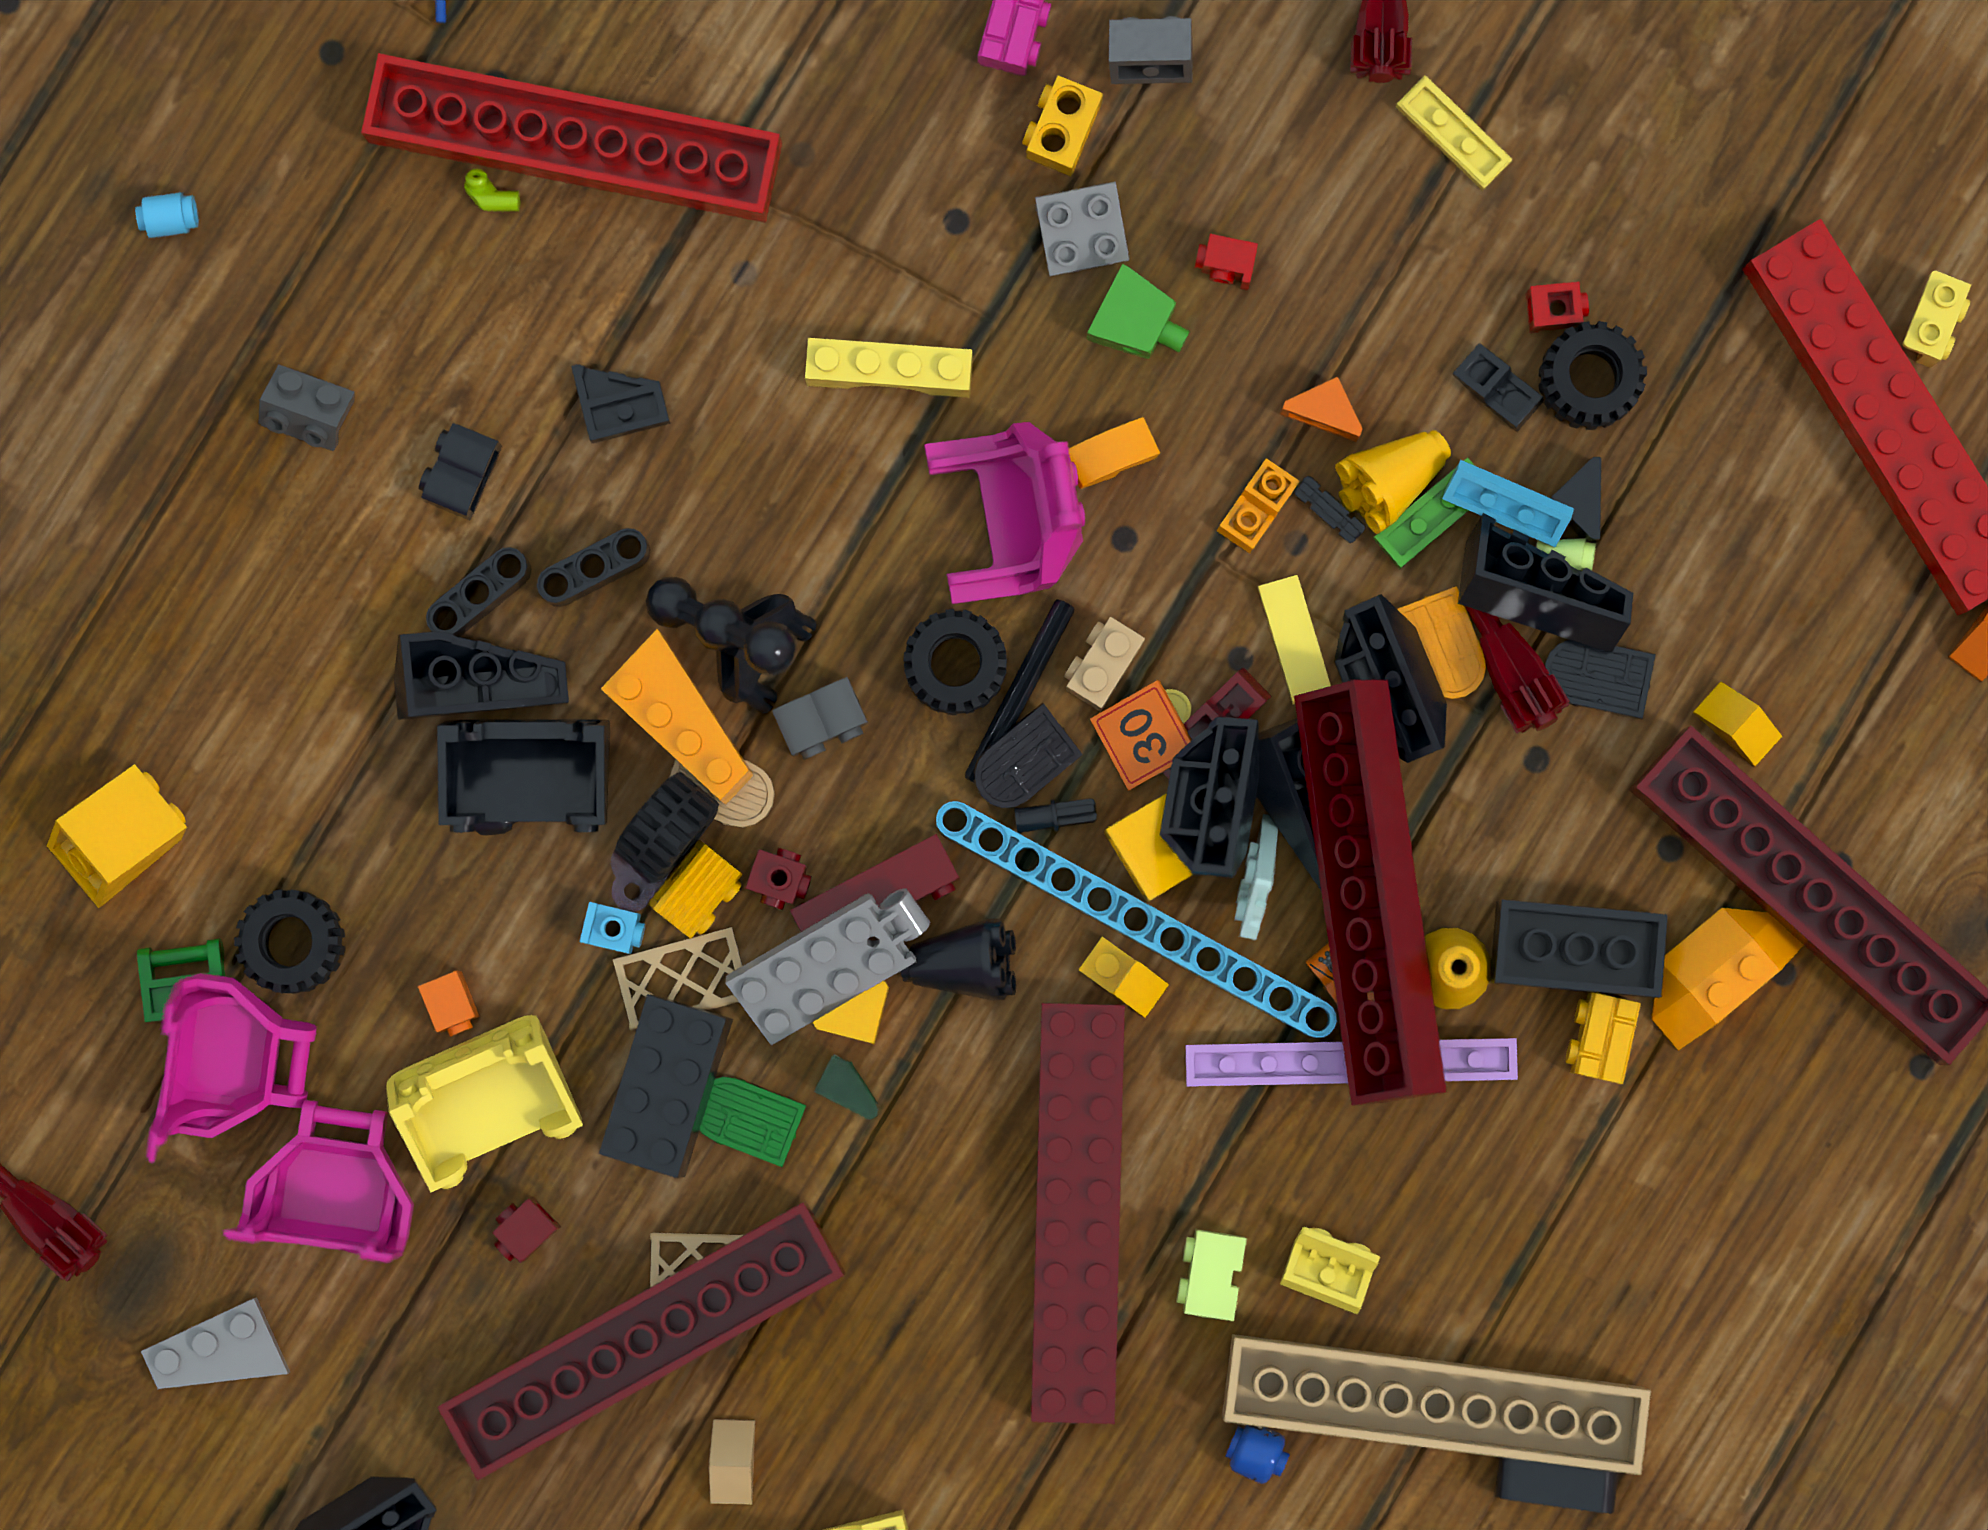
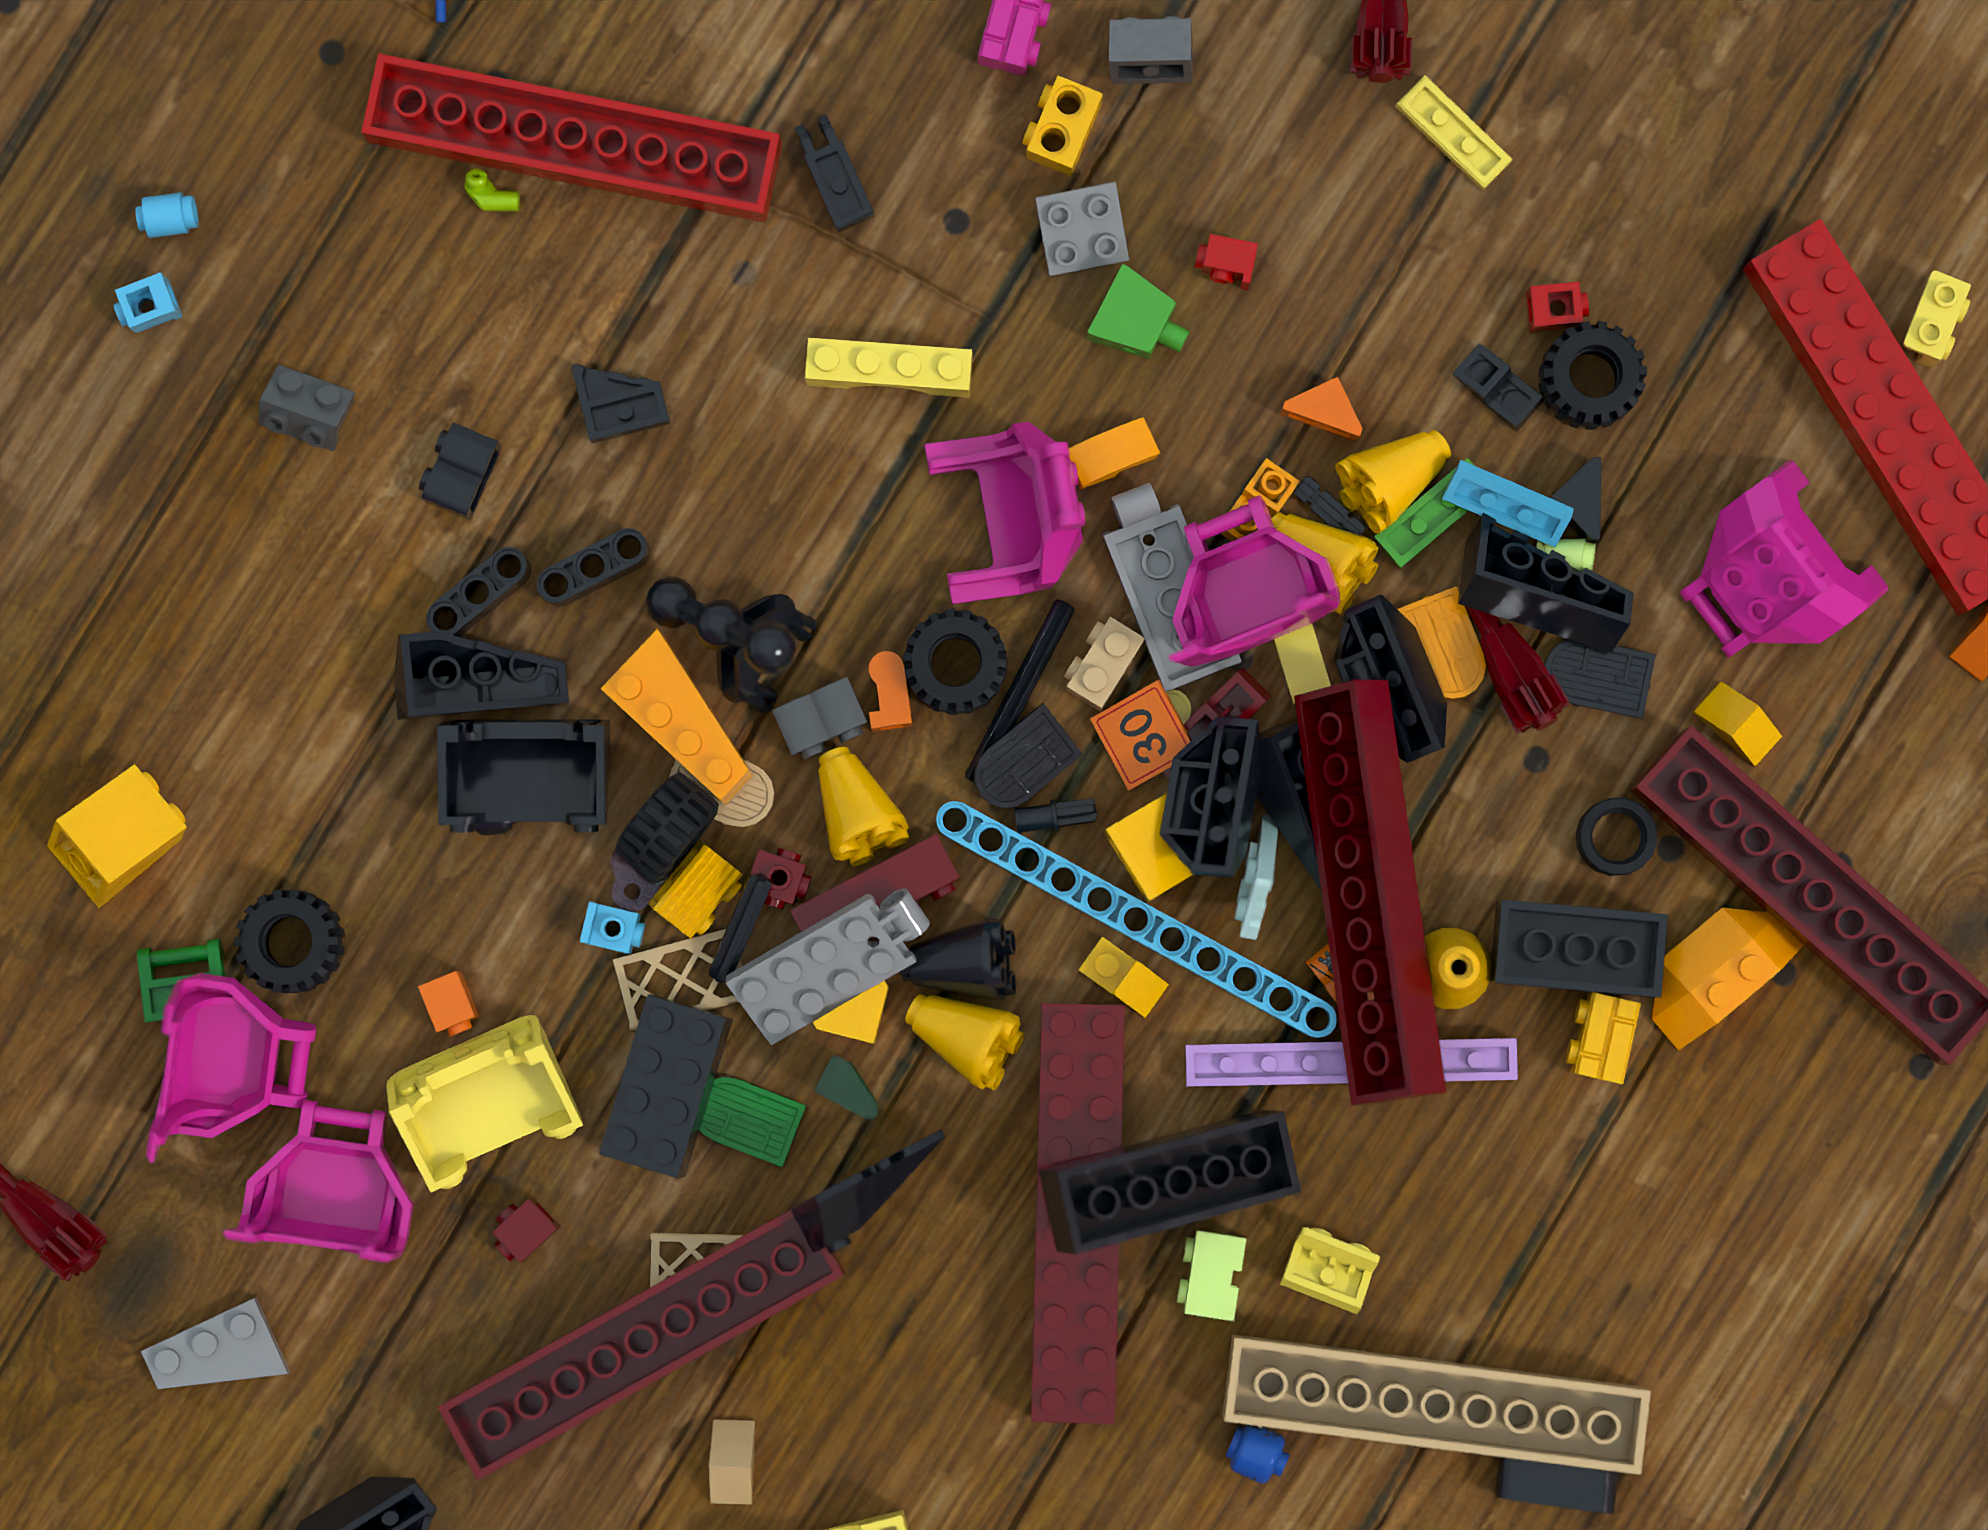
none -> medium azure brick [114,272,183,333]
none -> black axle [708,873,772,983]
none -> black wedge [790,1129,945,1254]
none -> black hinge [795,114,875,233]
none -> yellow cone [818,747,910,867]
none -> orange leg [869,651,913,732]
none -> yellow cone [905,994,1025,1091]
none -> black brick [1039,1110,1301,1255]
none -> light grey hinge [1101,482,1242,692]
none -> dark pink piece [1168,495,1340,667]
none -> yellow cone [1272,512,1378,615]
none -> black tyre [1576,797,1657,876]
none -> dark pink piece [1679,460,1888,658]

